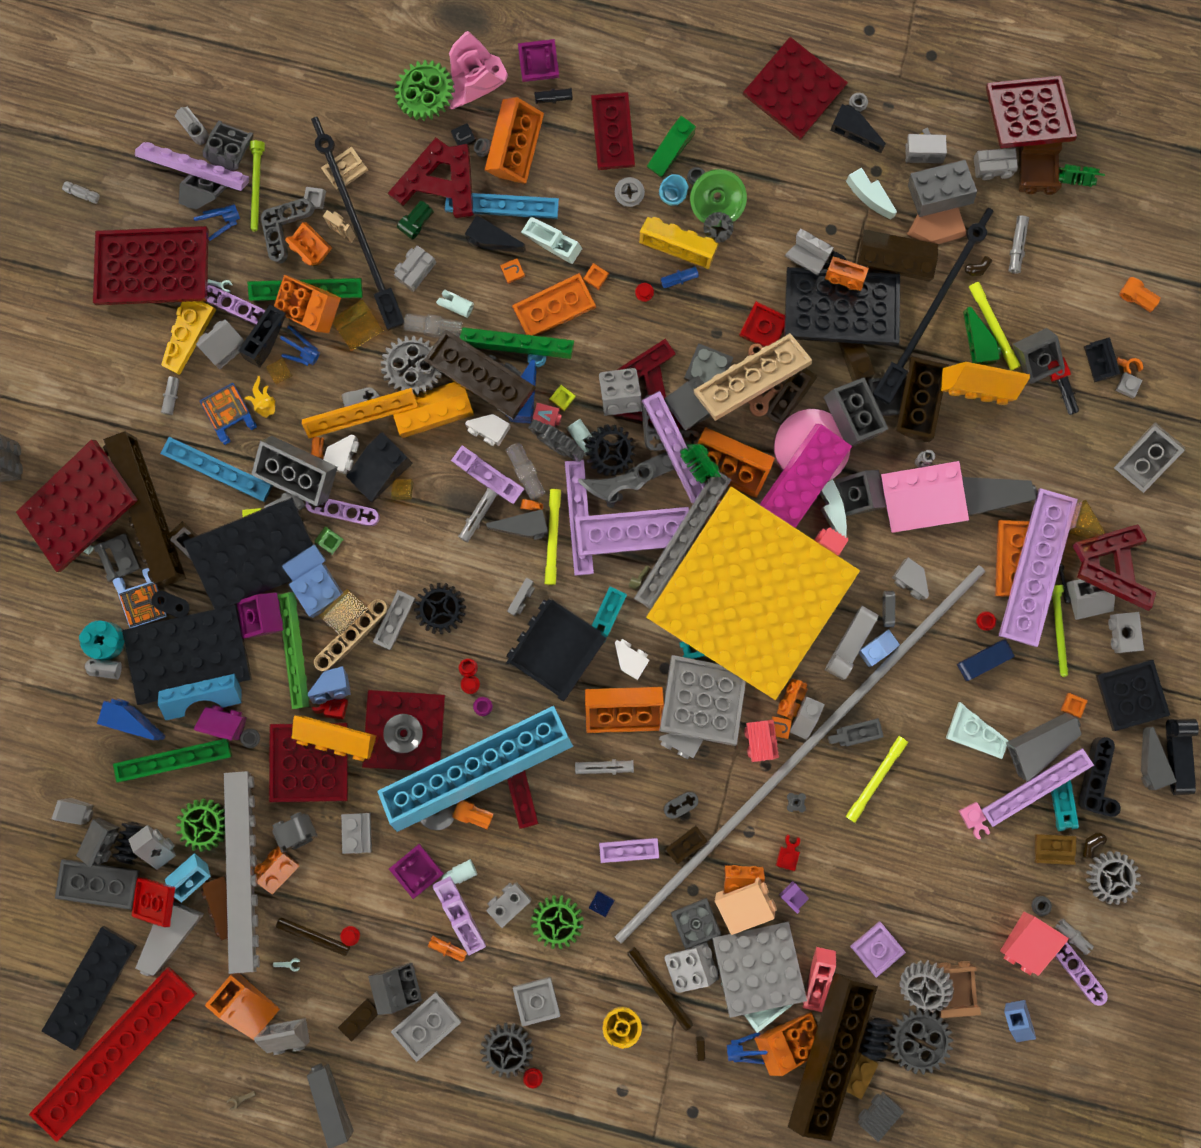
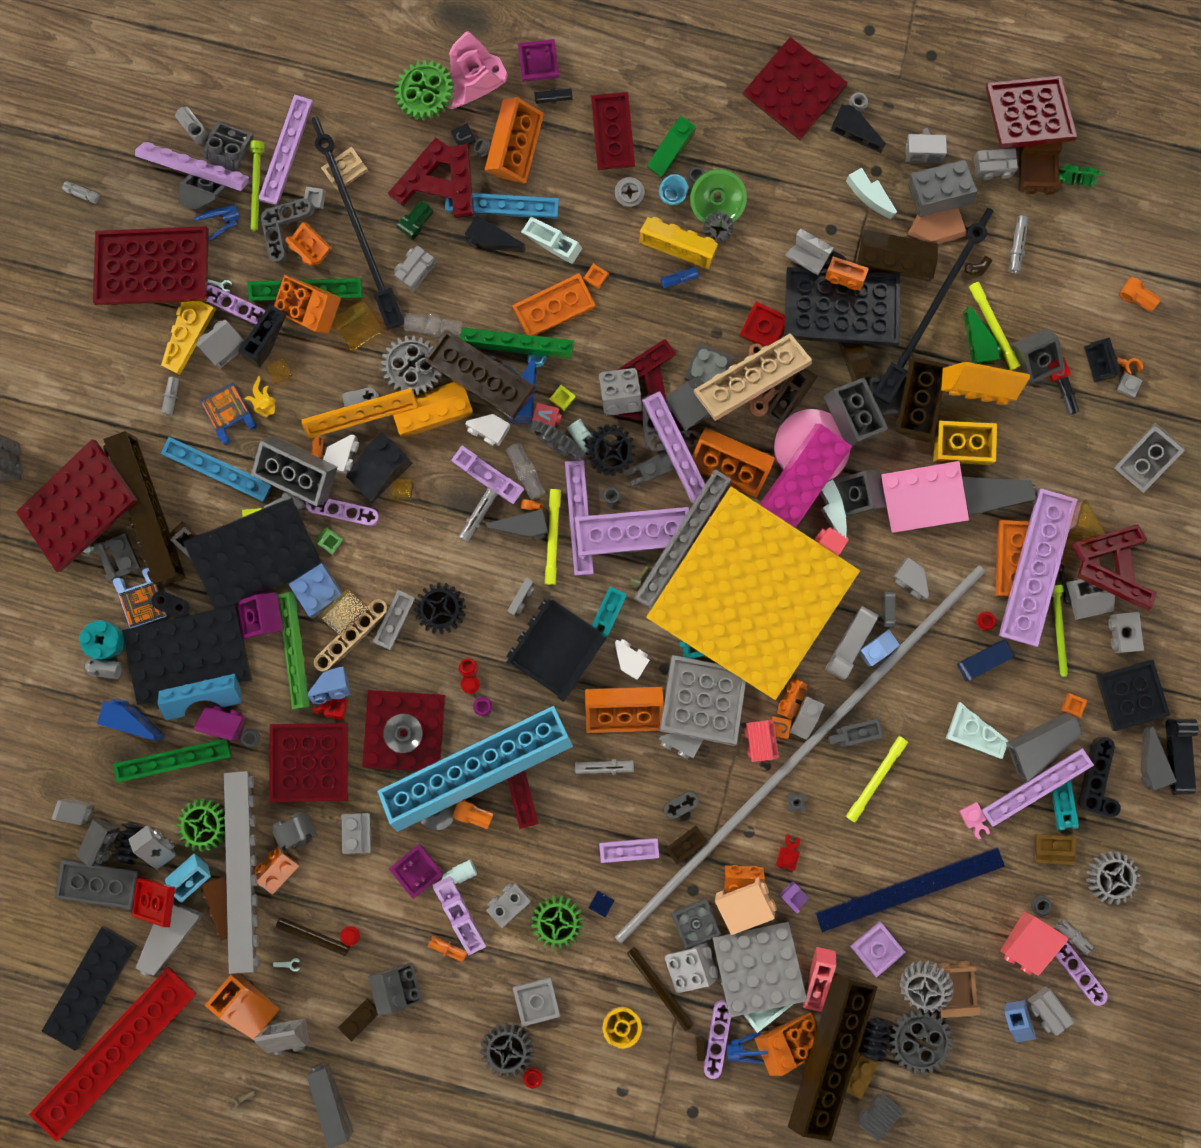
blue plant [280,325,320,366] -> none
medium blue tile [282,544,326,581] -> none
light orange slope [292,715,376,761] -> none
tan plate [323,210,356,243] -> none
light grey plate [391,991,462,1062] -> none
light aqua hinge [436,290,474,318] -> none
orange tile [500,258,525,284] -> none
dark grey piece [578,463,654,502] -> none
red plate [635,283,654,302] -> none
green hinge [680,444,721,484] -> none
light grey pin [915,450,935,468] -> none
dark brown arm [1083,833,1107,858] -> none
none -> lavender plate [258,94,313,206]
none -> lavender beam [704,1000,731,1079]
none -> clear blue plate [815,847,1005,932]
none -> yellow brick [933,421,997,465]
none -> light grey brick [1027,987,1075,1036]

